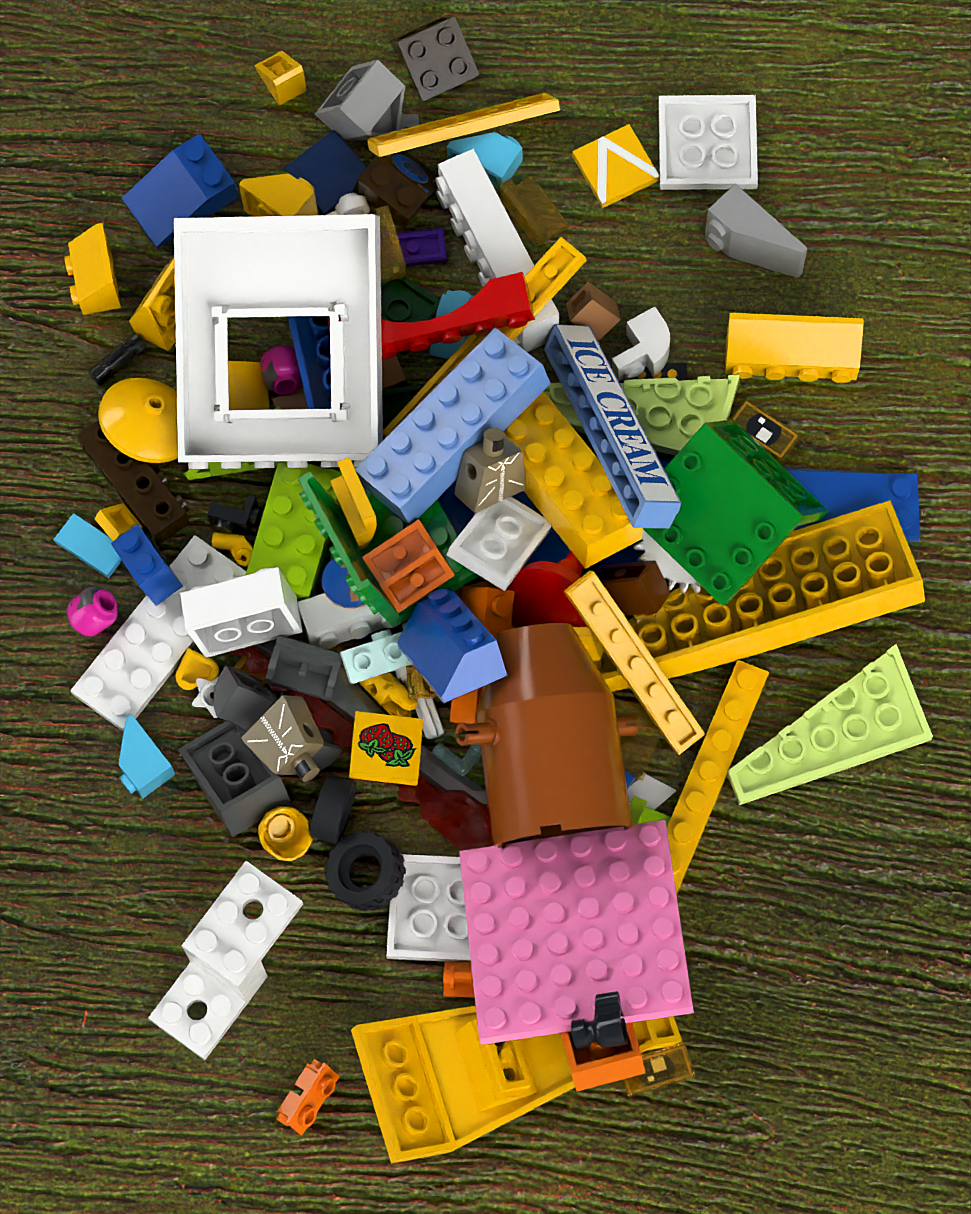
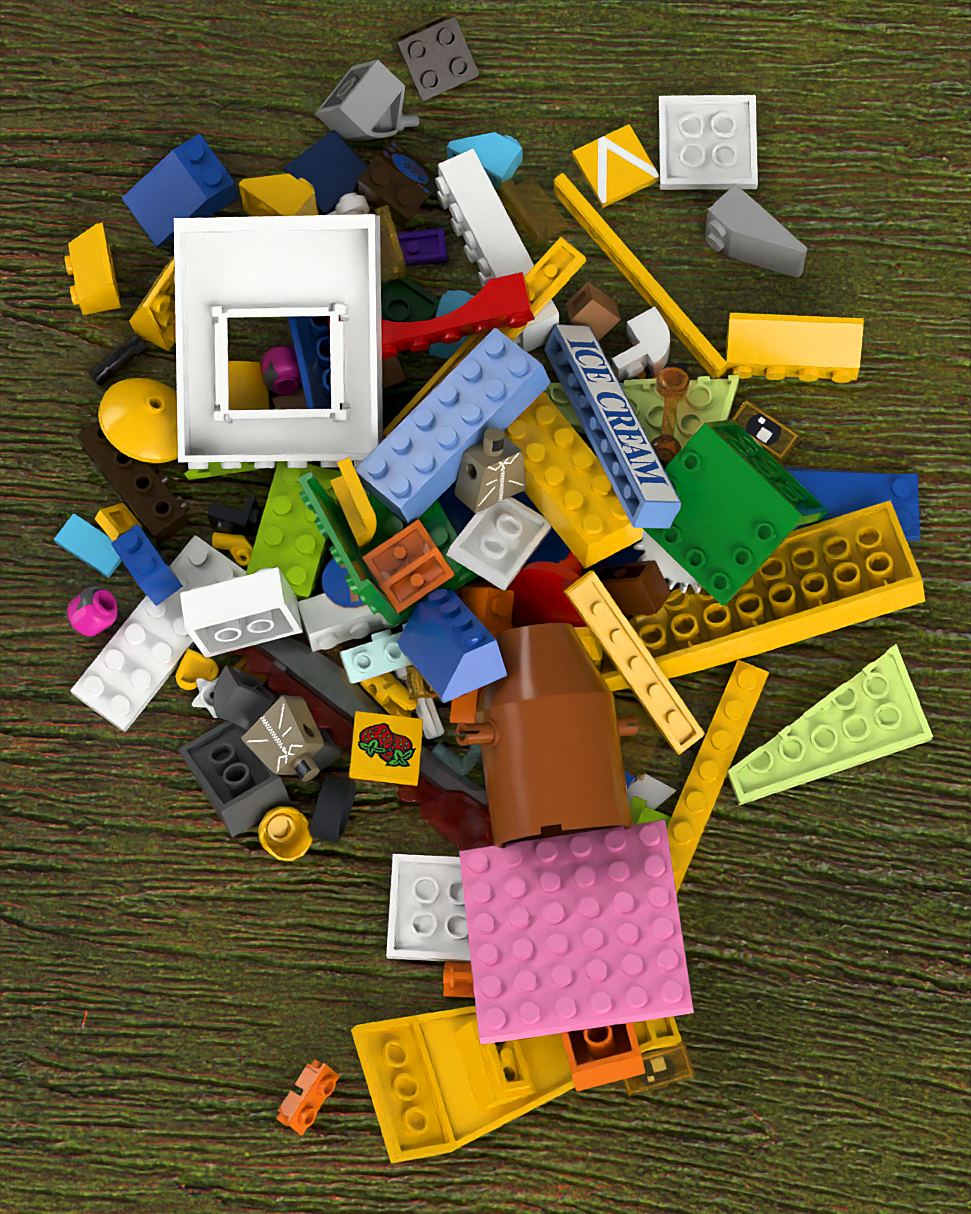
medium azure slope [118,714,175,799] -> none
white bracket [148,861,303,1060] -> none
yellow slope [254,51,307,106] -> none
dark grey hinge [265,635,342,701] -> none
black tyre [325,831,406,911] -> none
yellow tile [367,93,560,157] -> none
black piece [571,991,628,1049] -> none
none -> yellow tile [554,173,728,379]
none -> clear orange piece [651,367,690,468]

